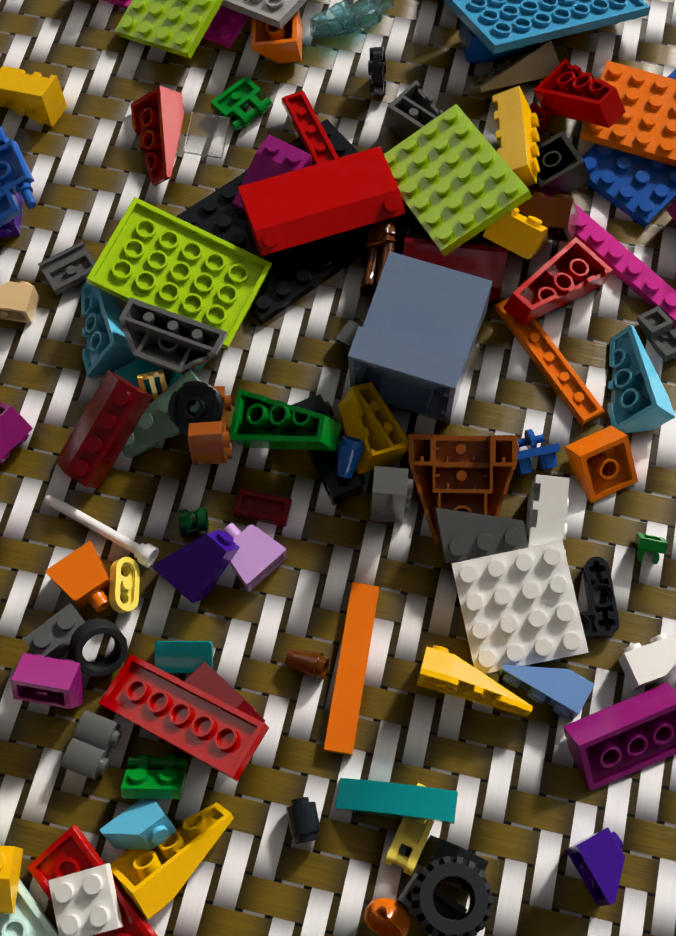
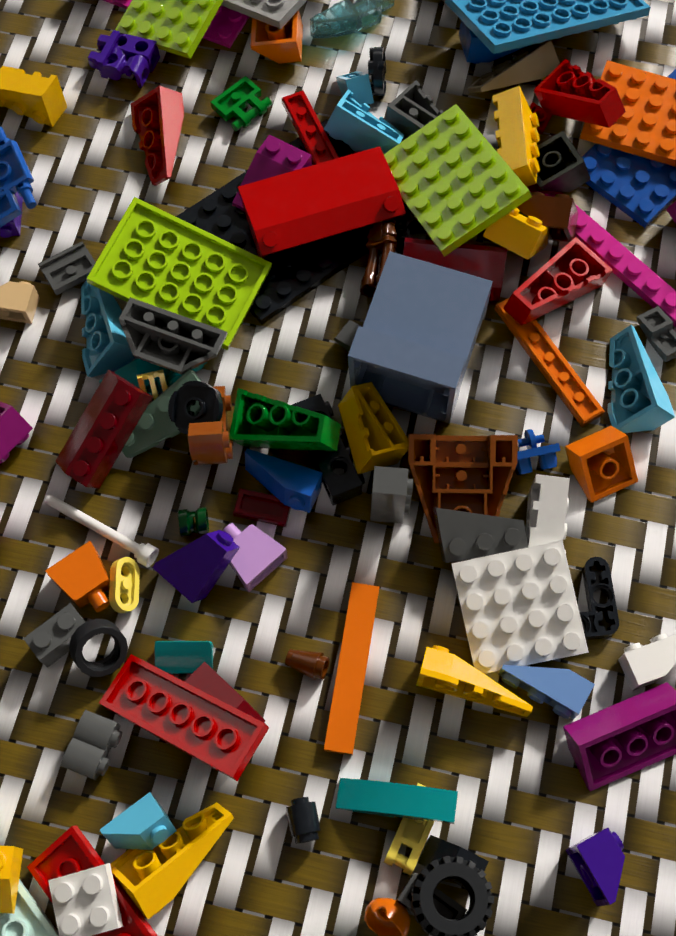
magenta slope [10,653,84,709] -> none
green plate [121,754,188,799] -> none
clear piece [184,112,230,159] -> none
blue cone [336,436,365,478] -> none
green tile [634,532,668,564] -> none
none -> dark purple hips [88,30,160,88]
none -> blue slope [245,448,322,513]
none -> medium azure wedge [324,89,404,154]
none -> medium azure slope [336,71,374,106]

